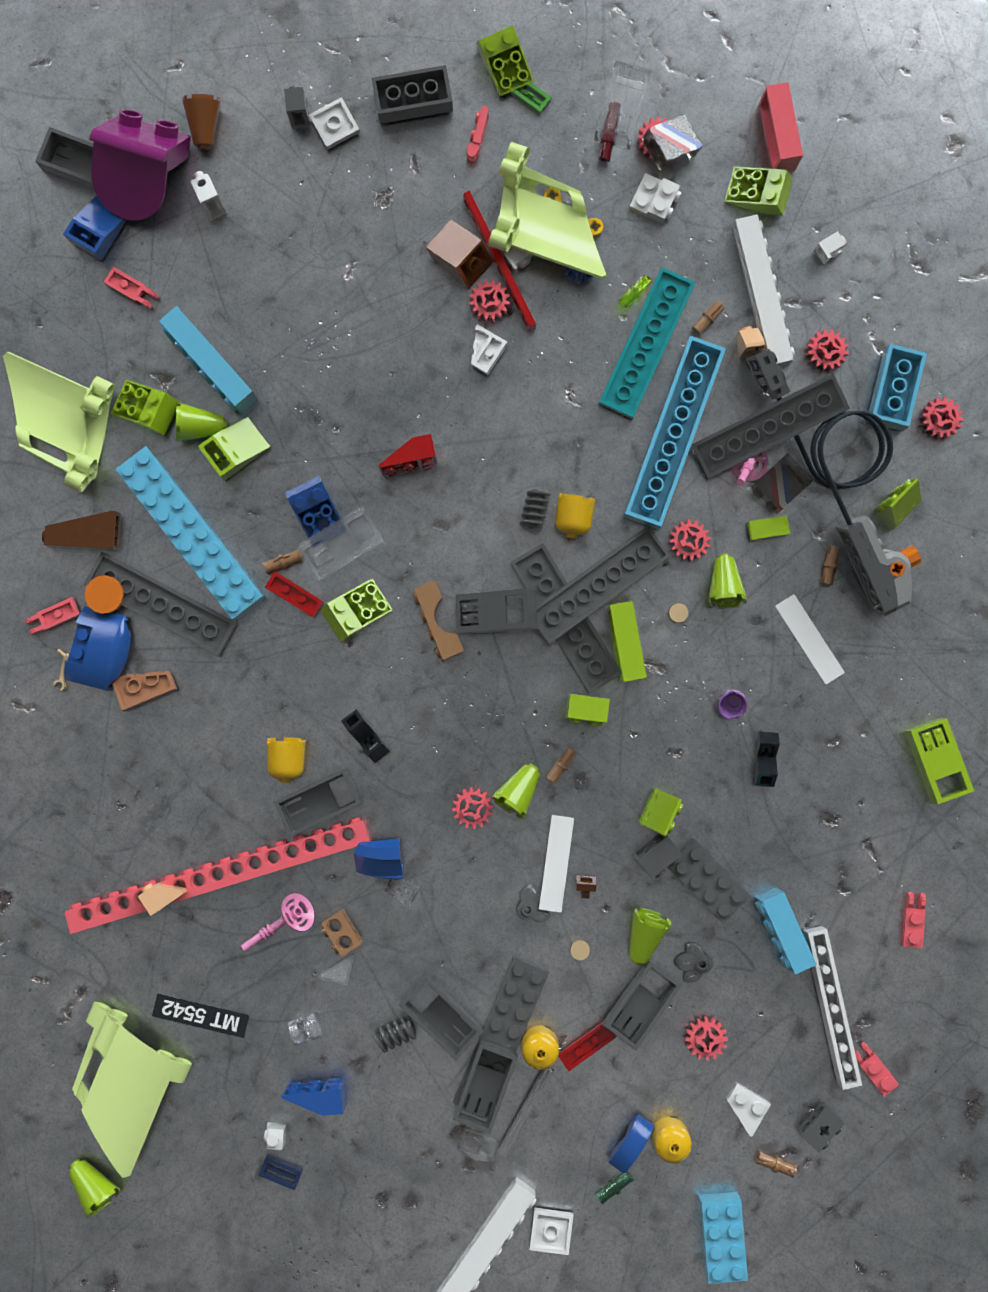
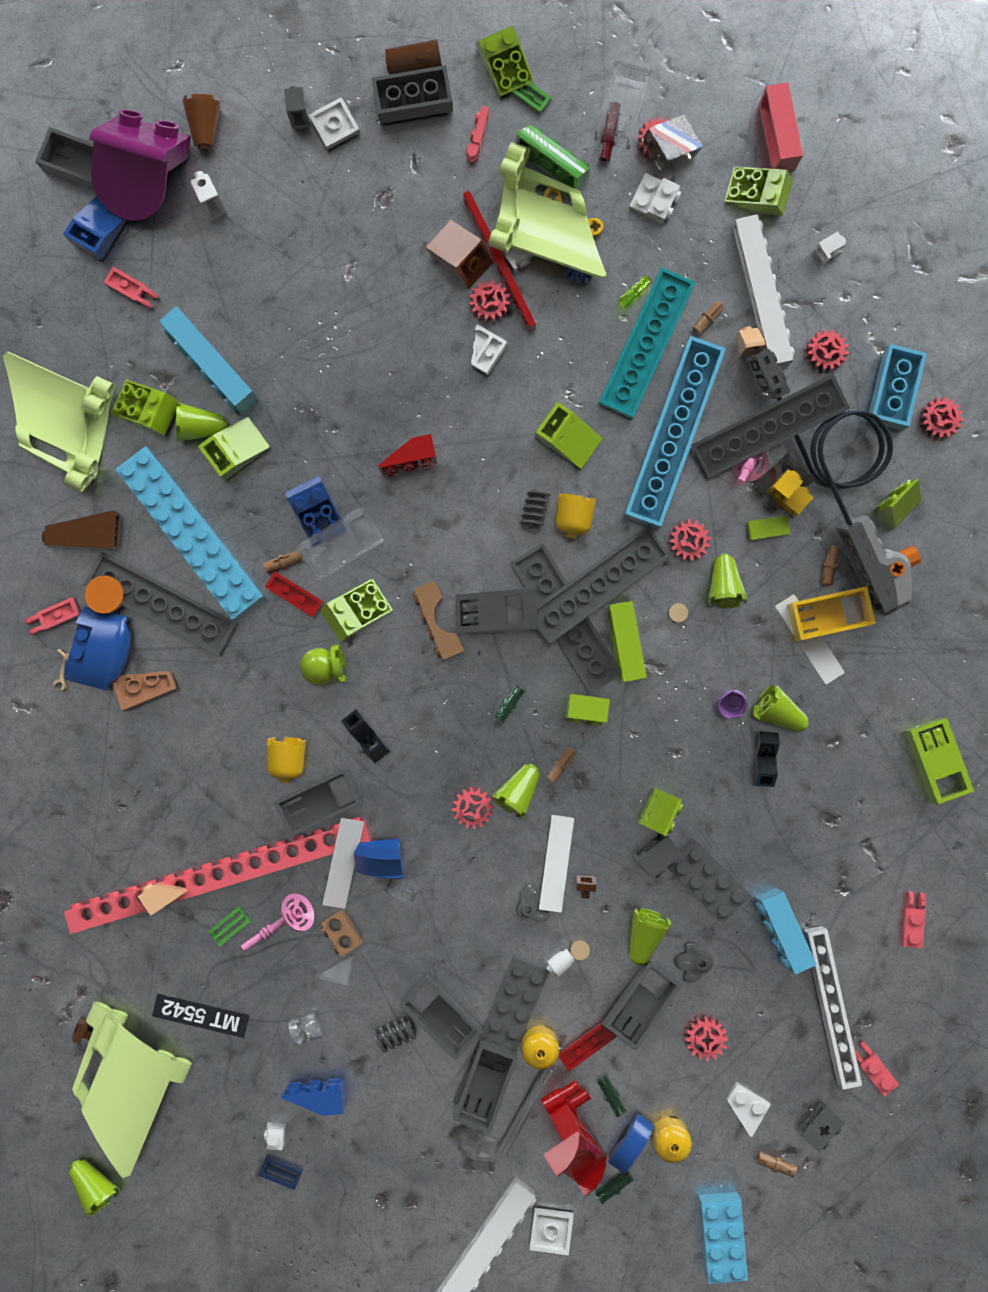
none -> reddish brown tile [72,1017,93,1044]
none -> bright green tile [208,906,251,947]
none -> lime tile [300,644,347,686]
none -> white sticker [323,818,364,909]
none -> reddish brown piece [385,39,442,75]
none -> clear green pin [494,685,526,723]
none -> bright green slope [516,125,590,190]
none -> lime slope [535,401,603,469]
none -> red piece [541,1079,607,1196]
none -> white brick [546,949,576,977]
none -> clear green pin [597,1075,627,1117]
none -> lime cone [753,685,808,733]
none -> yellow brick [766,469,814,518]
none -> yellow piece [787,586,876,642]

